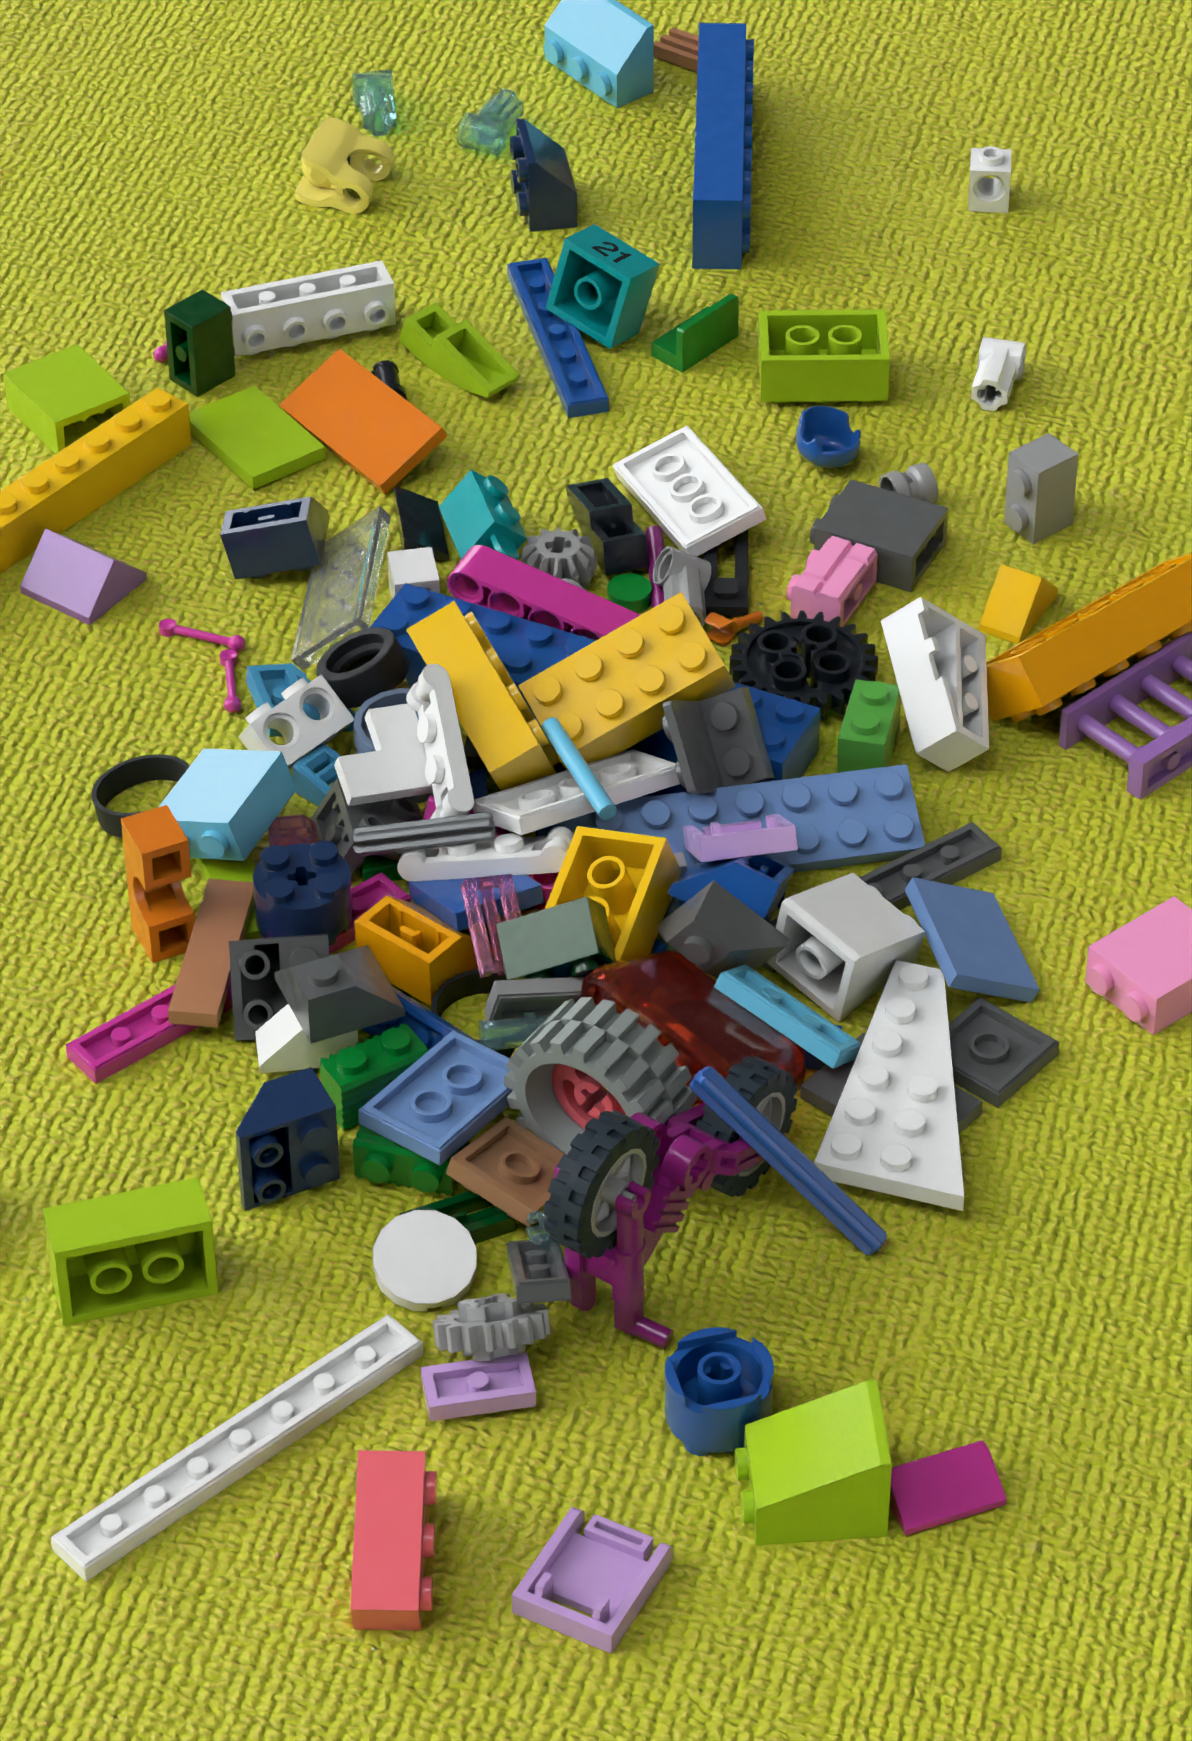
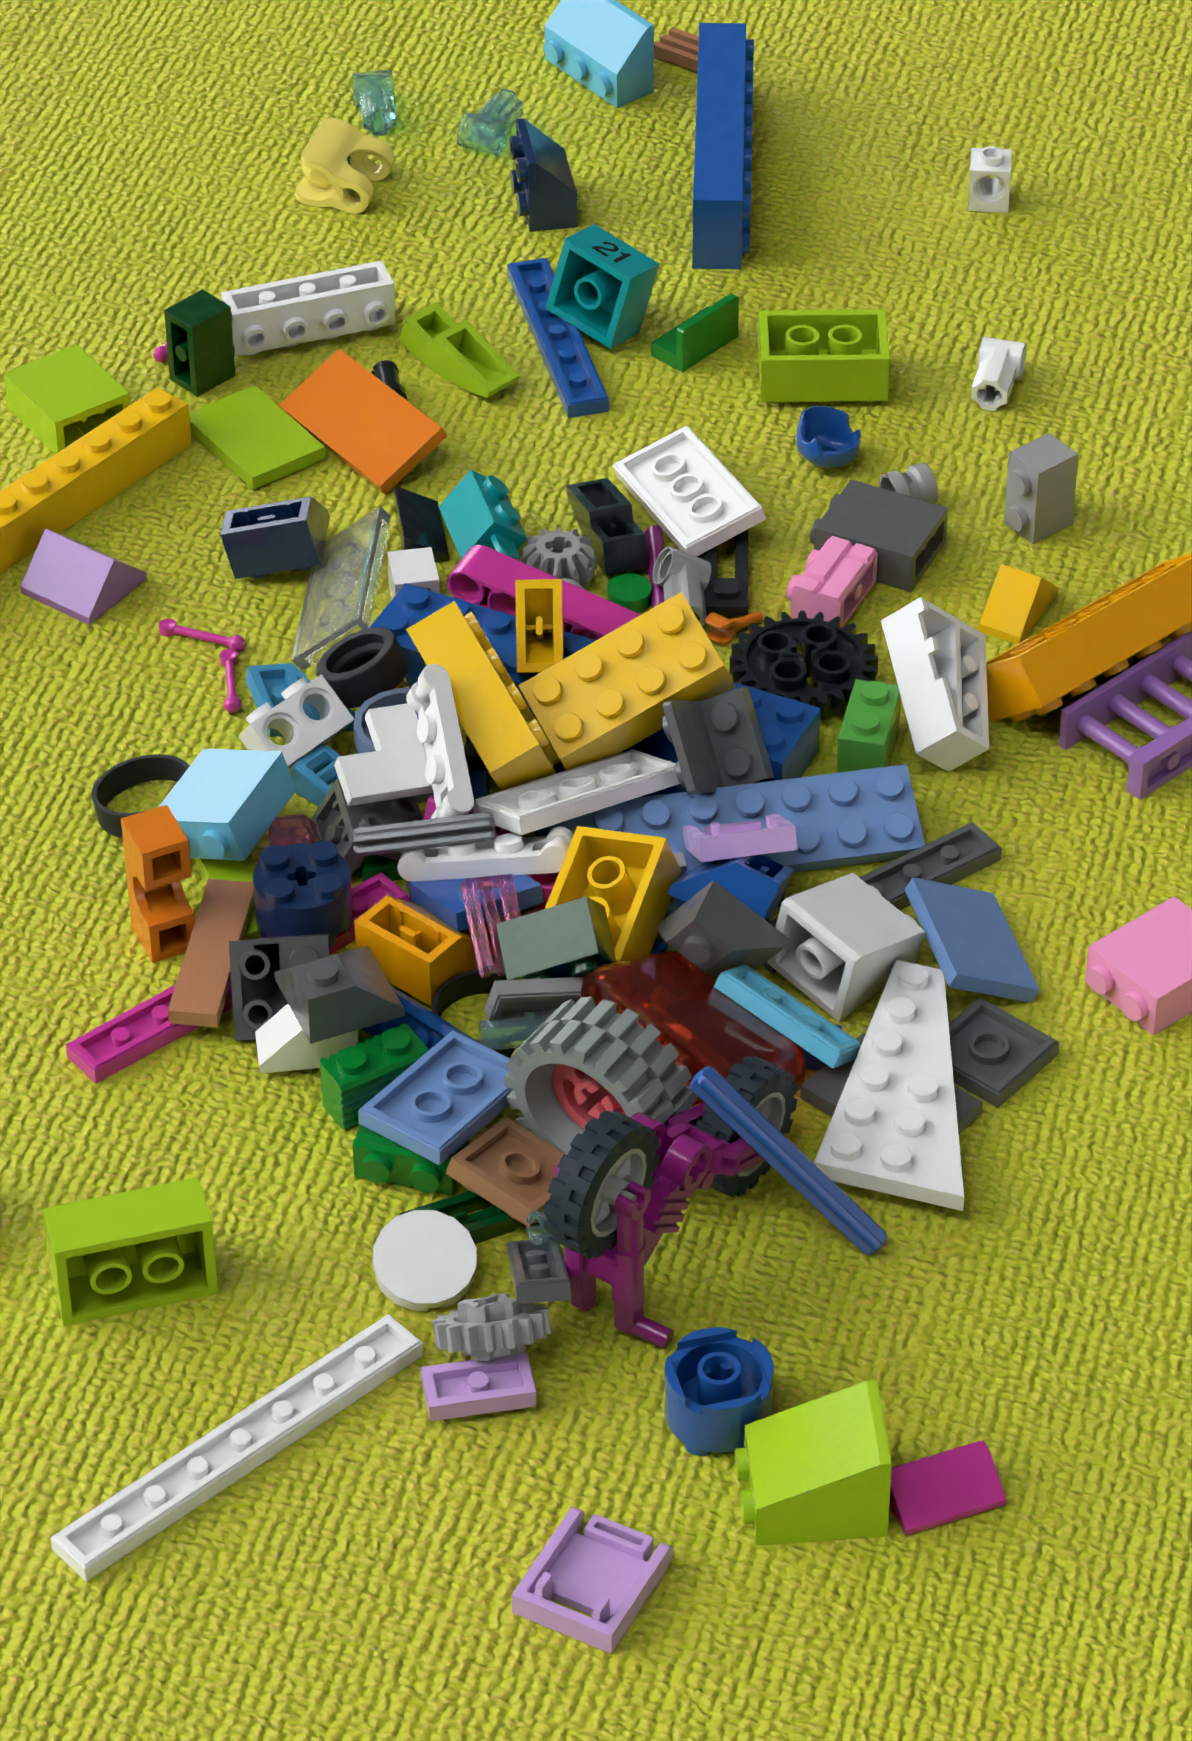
dark blue slope [236,1067,340,1211] -> none
coral wedge [350,1450,437,1630] -> none
medium azure bar [541,717,617,820] -> none
none -> yellow slope [515,579,563,673]

